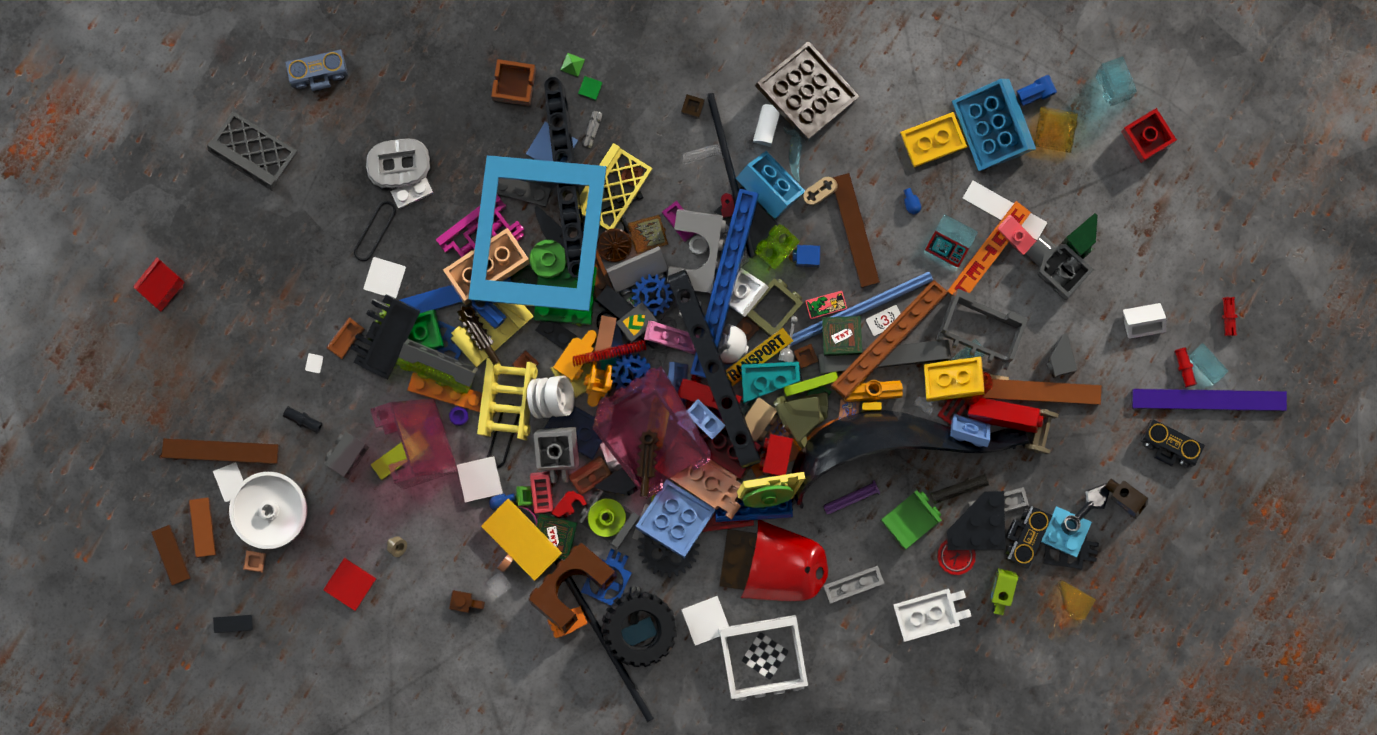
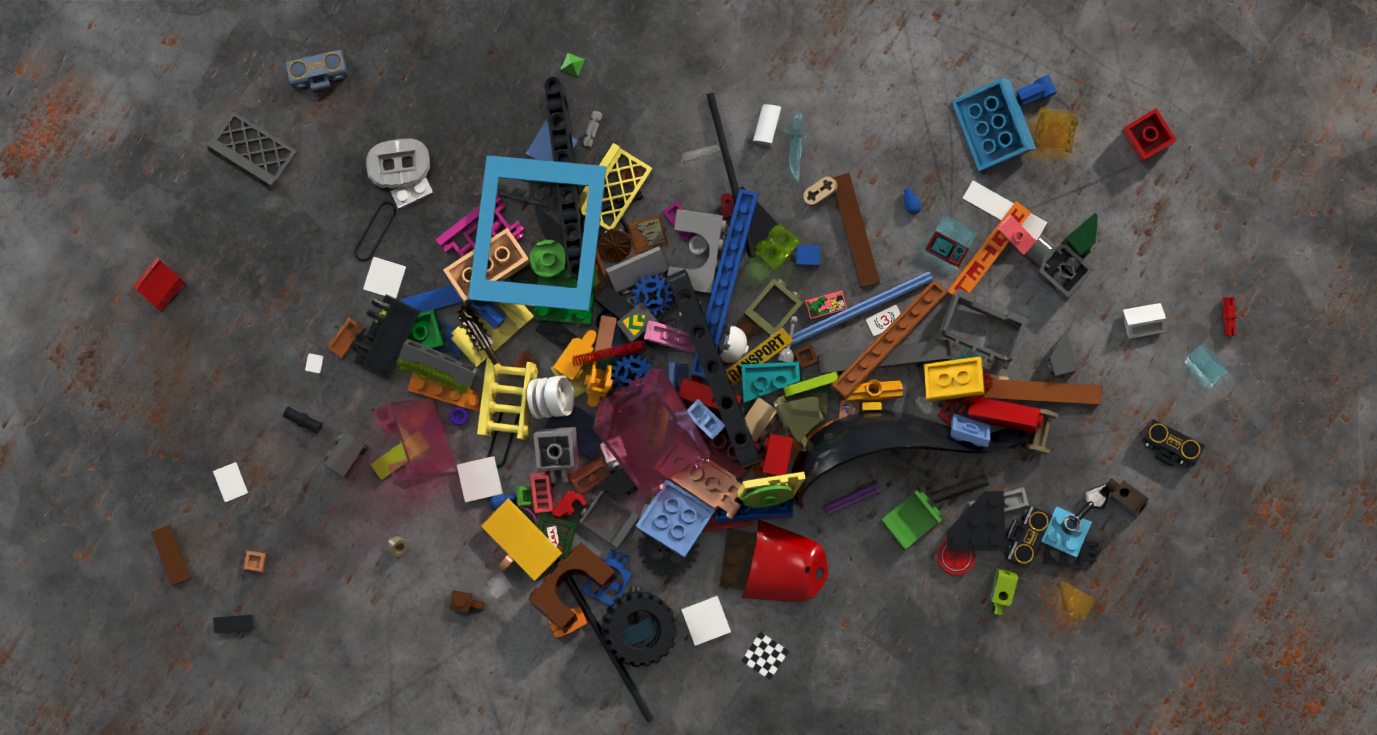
reddish brown tile [162,438,279,464] -> none
dark orange tile [189,498,216,558] -> none
white dish [229,472,307,549] -> none
red tile [323,558,377,611] -> none
dark orange piece [491,59,536,106] -> none
green tile [578,76,603,101] -> none
lime dish [588,499,626,537] -> none
dark brown piece [636,429,660,497] -> none
dark brown plate [681,94,705,119] -> none
white window [719,615,808,701] -> none
white tile [729,268,769,317] -> none
dark azure slope [735,151,805,219] -> none
plate [755,41,860,142] -> none
dark green tile [822,316,862,356] -> none
light grey plate [823,566,884,604] -> none
white tile [893,589,971,642] -> none
yellow tile [900,112,967,168] -> none
clear light blue brick [1096,56,1137,106] -> none
dark purple tile [1132,389,1287,411] -> none
red pin [1174,347,1197,388] -> none

